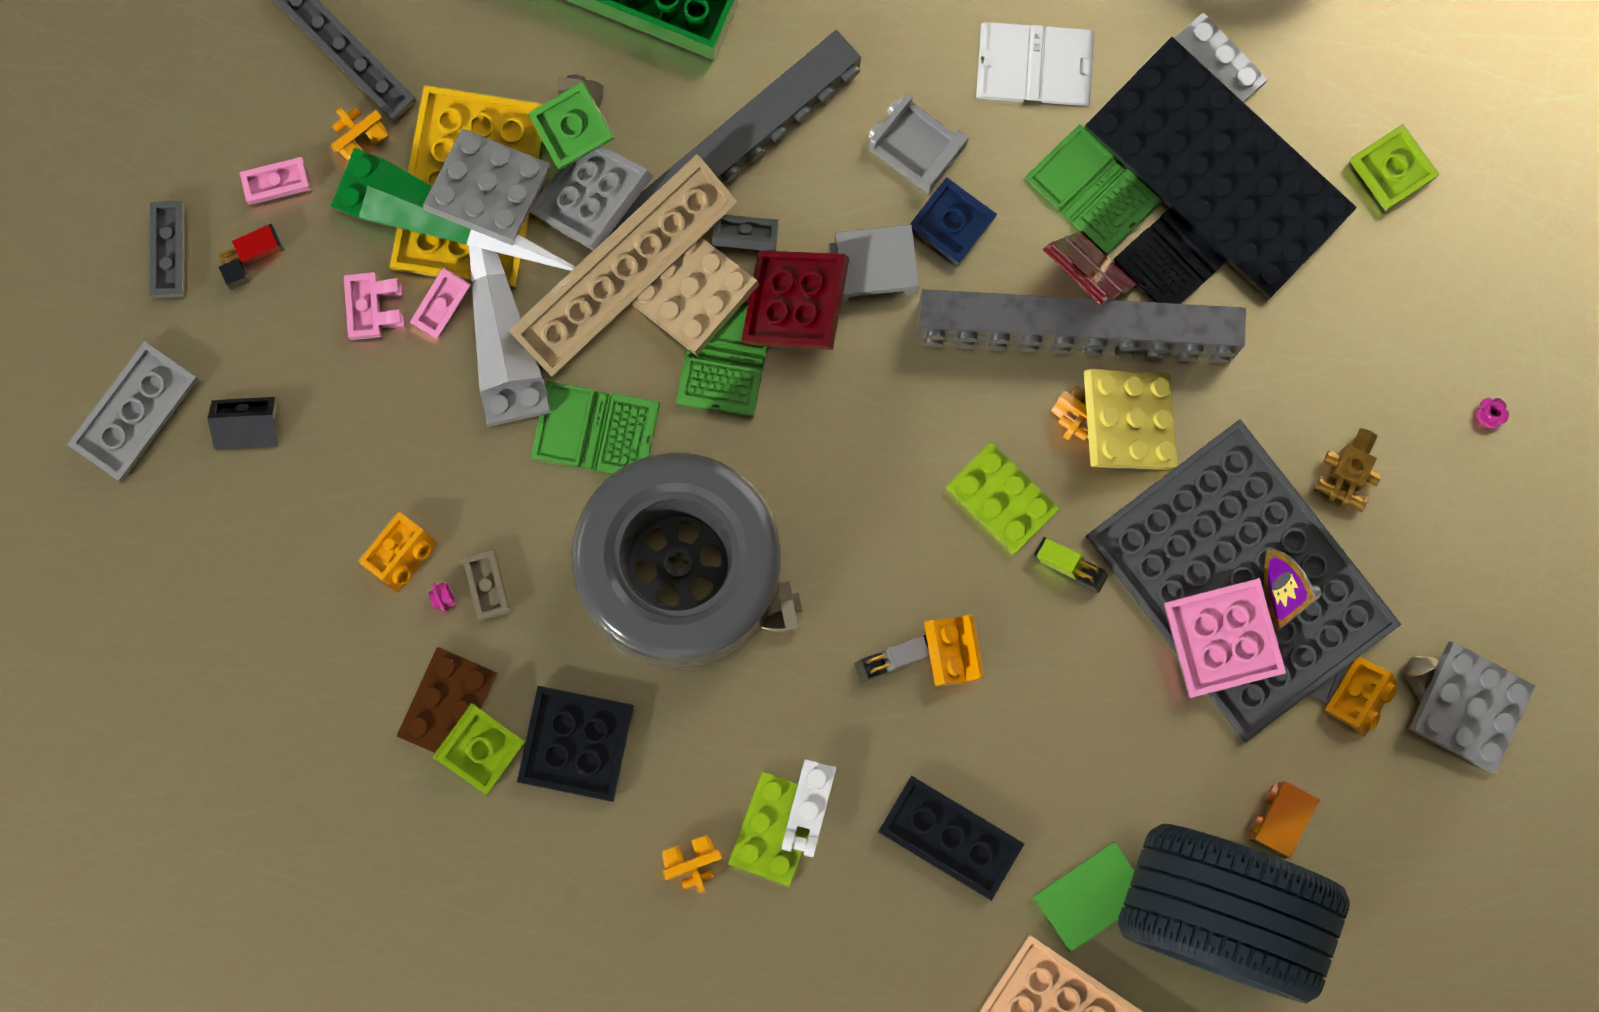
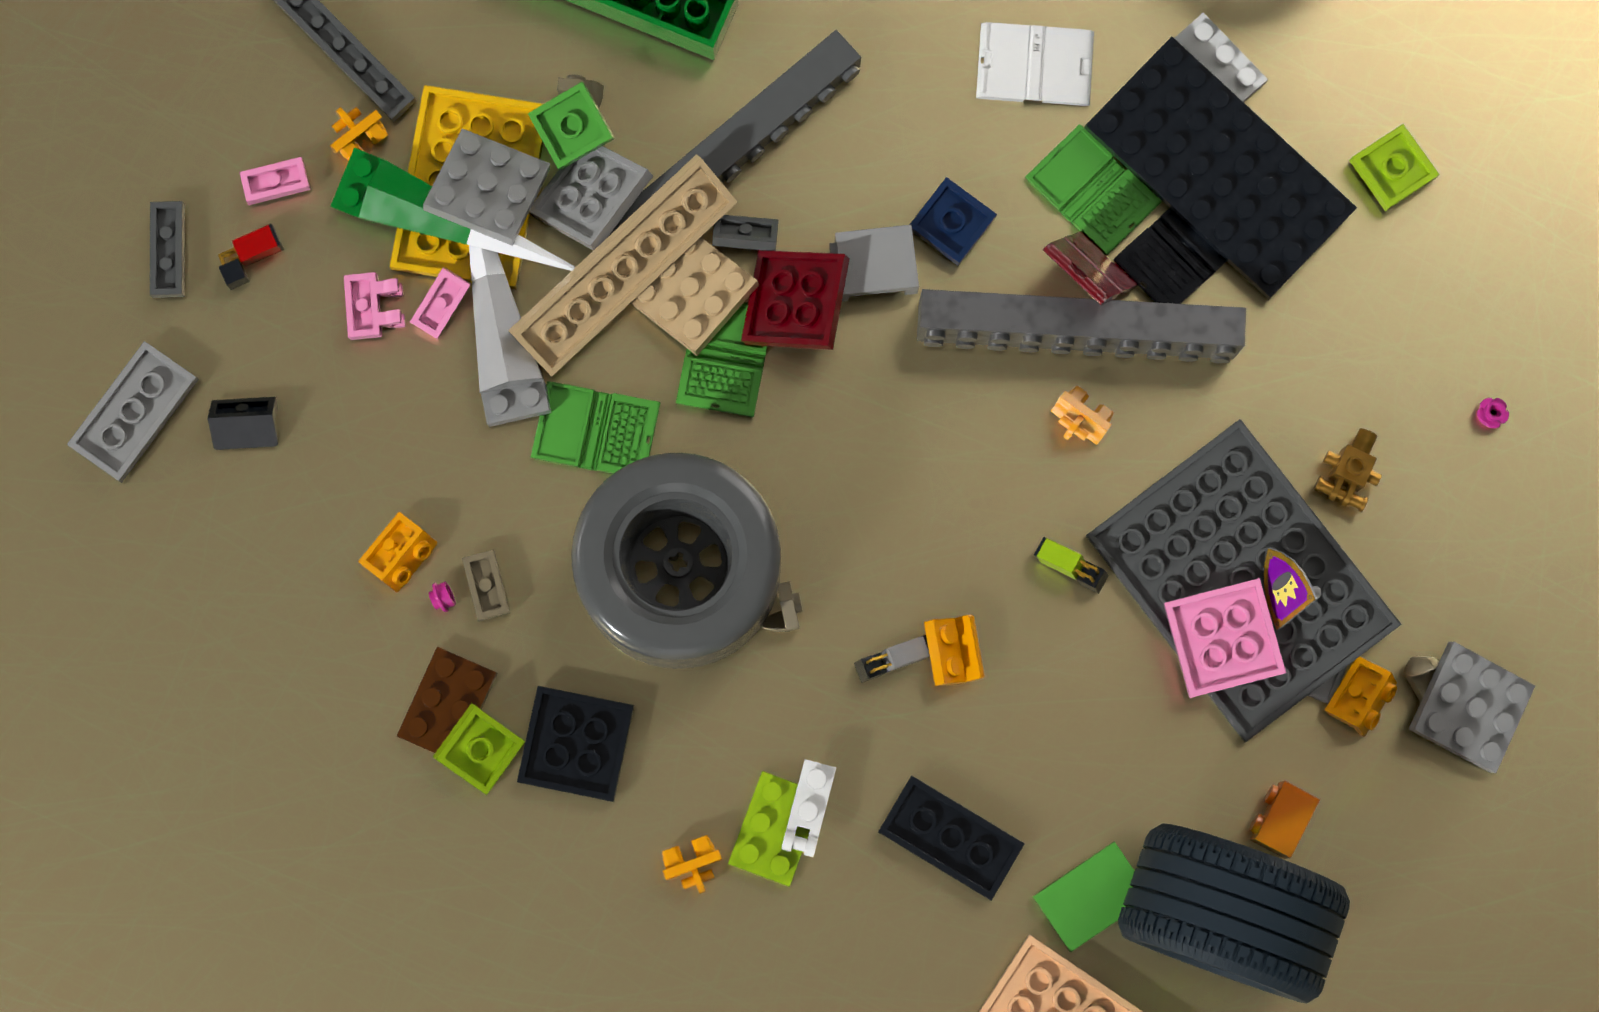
light grey panel [868,93,969,194] -> none
lime plate [945,442,1060,555] -> none
light yellow plate [1084,369,1178,470] -> none

